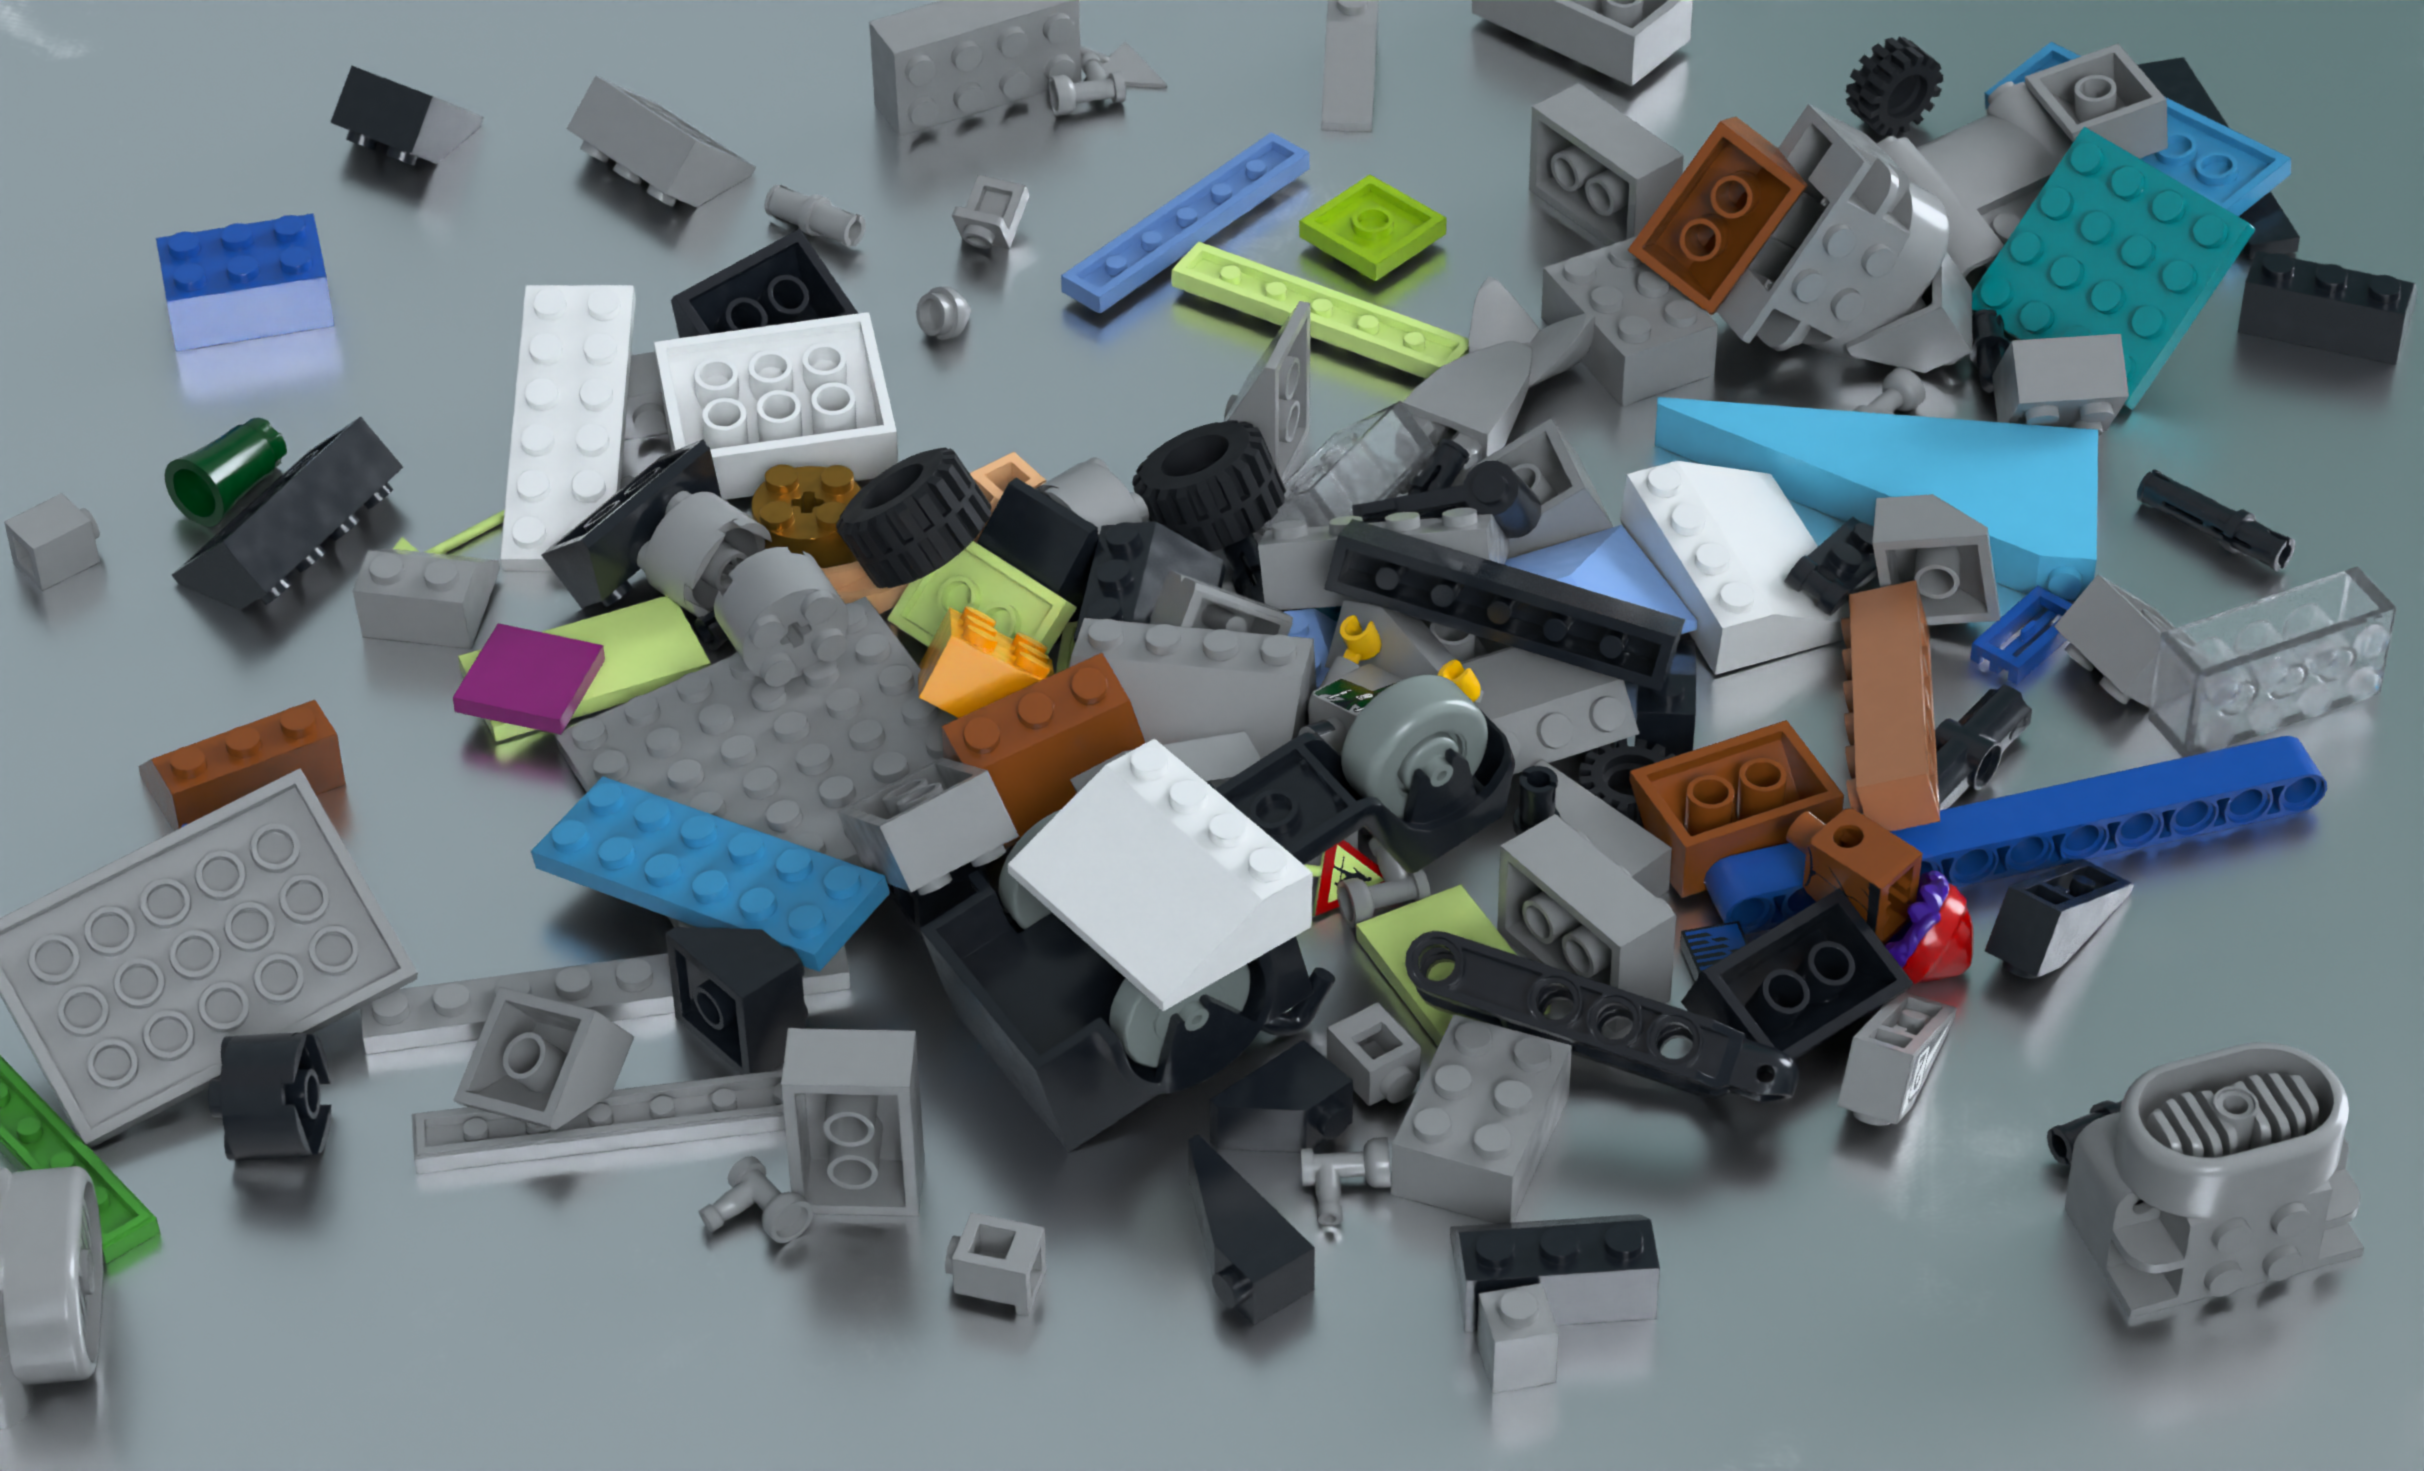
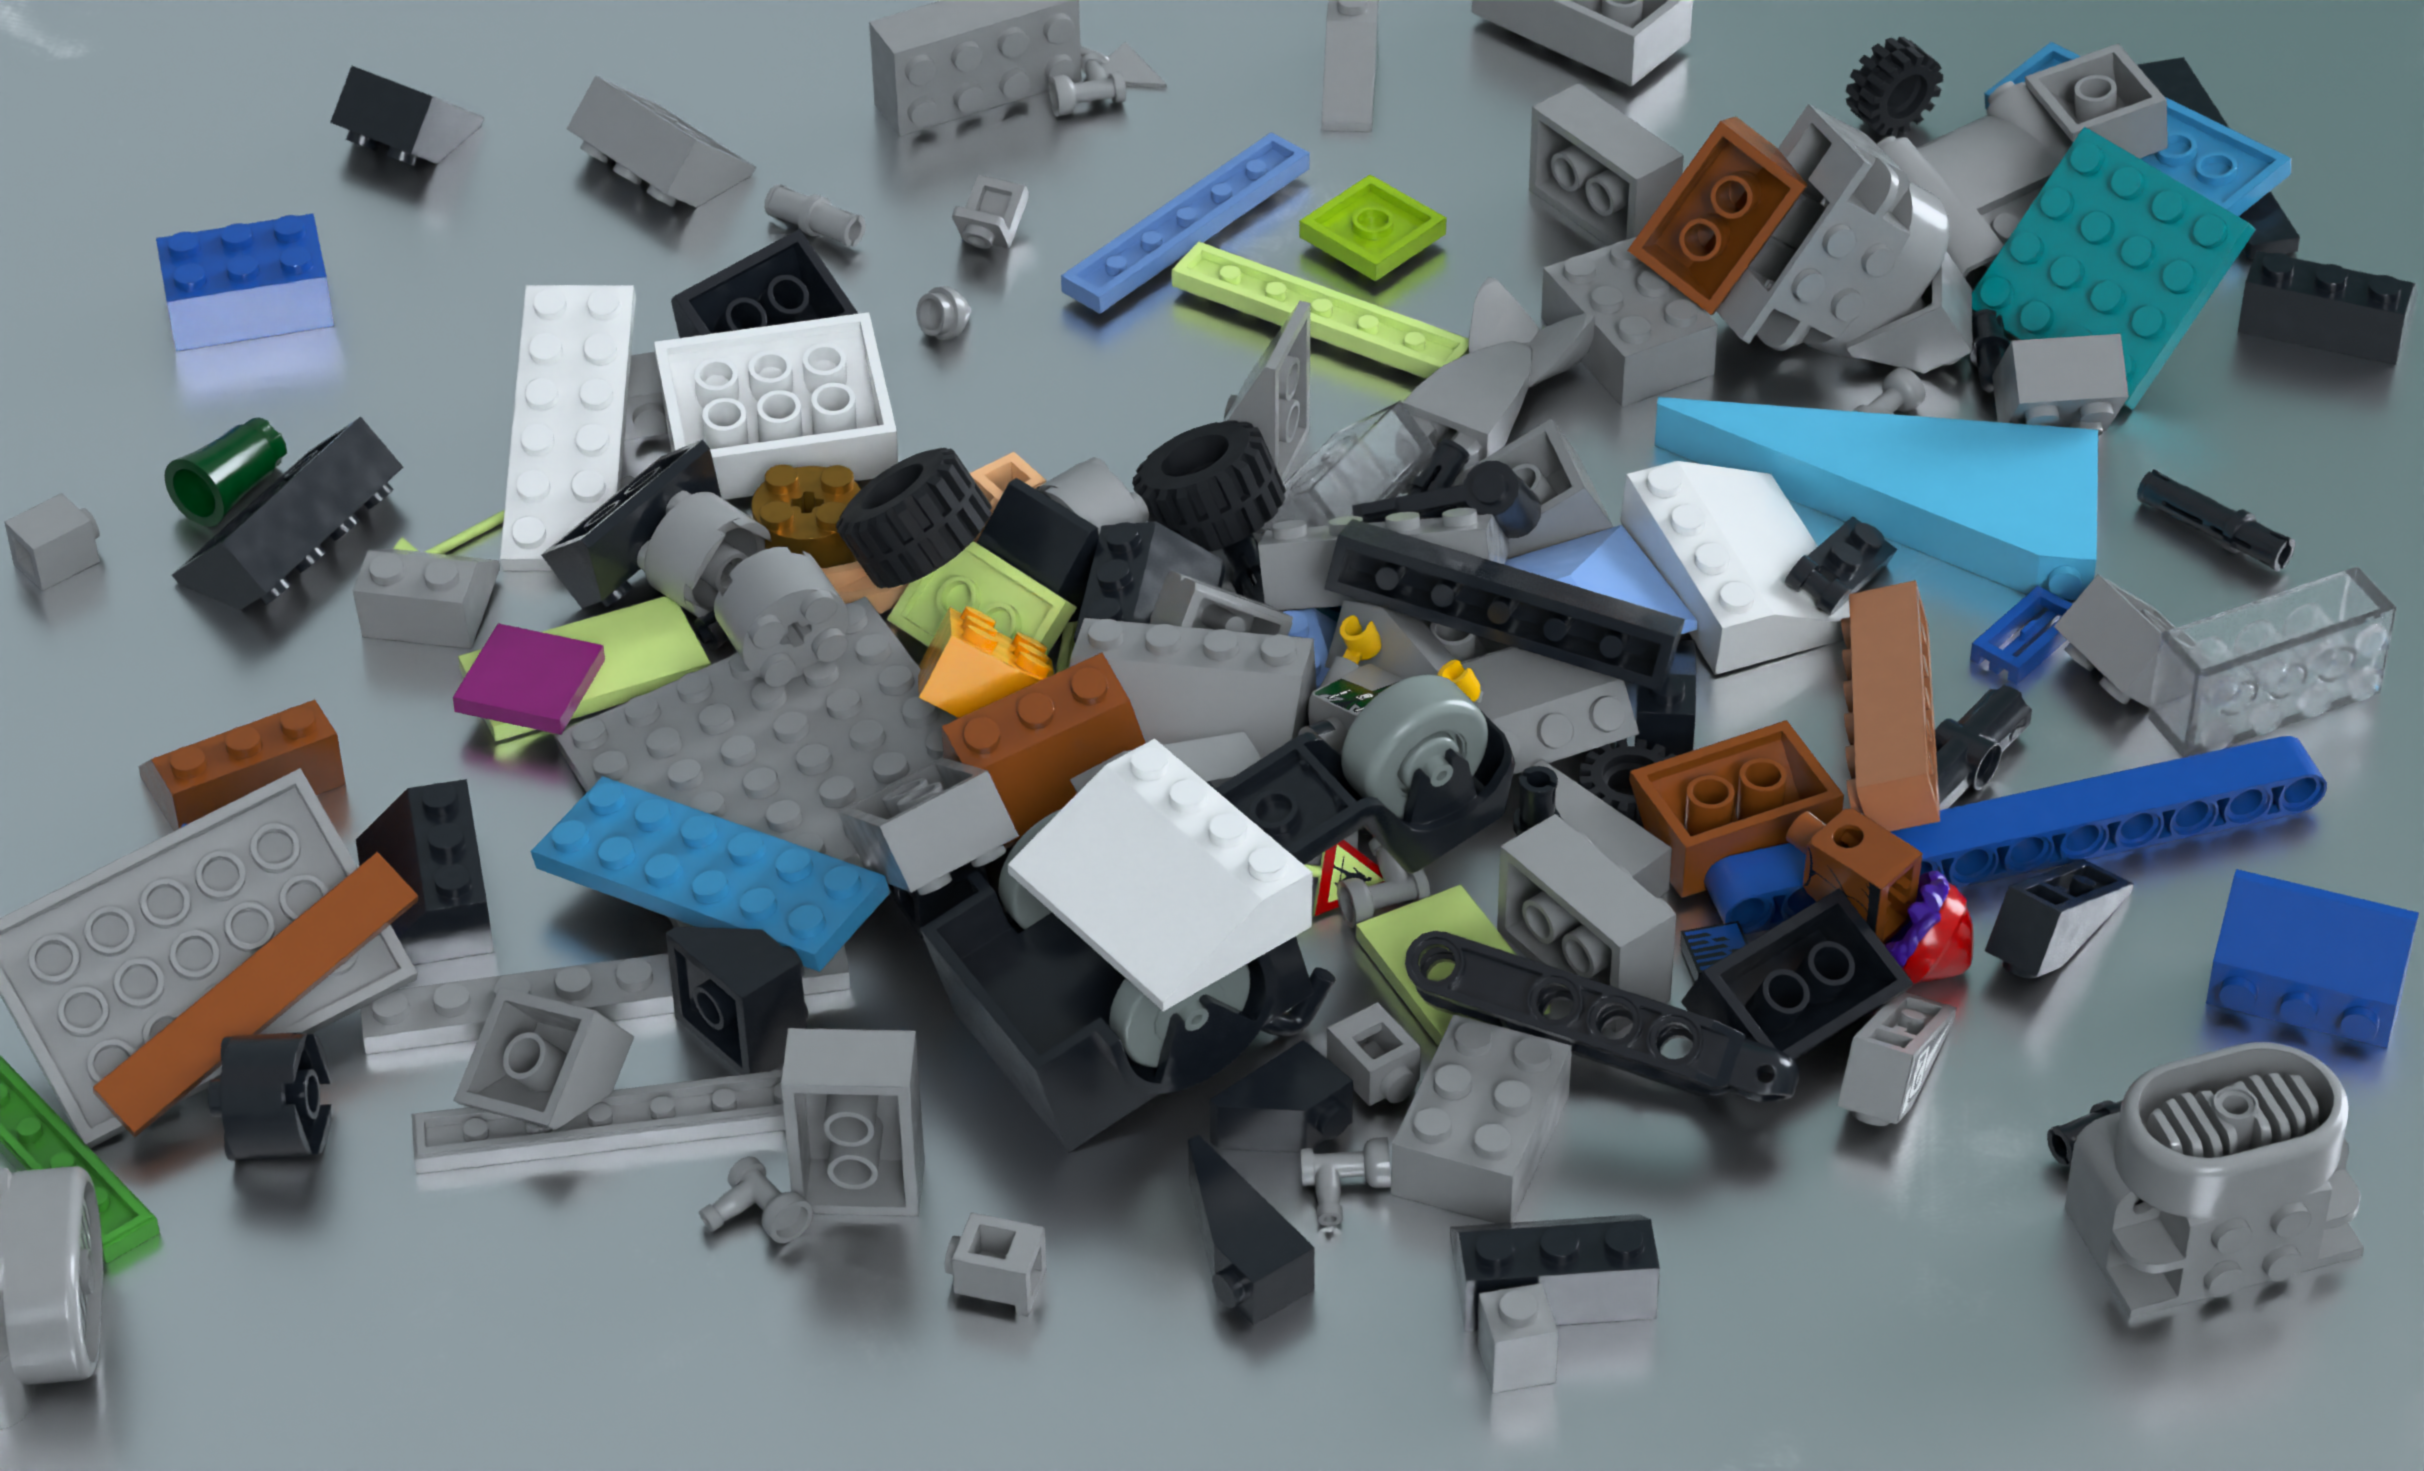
light grey slope [1873,494,2001,625] -> none
none -> dark orange tile [93,852,418,1138]
none -> black slope [356,779,494,965]
none -> blue slope [2206,869,2419,1048]

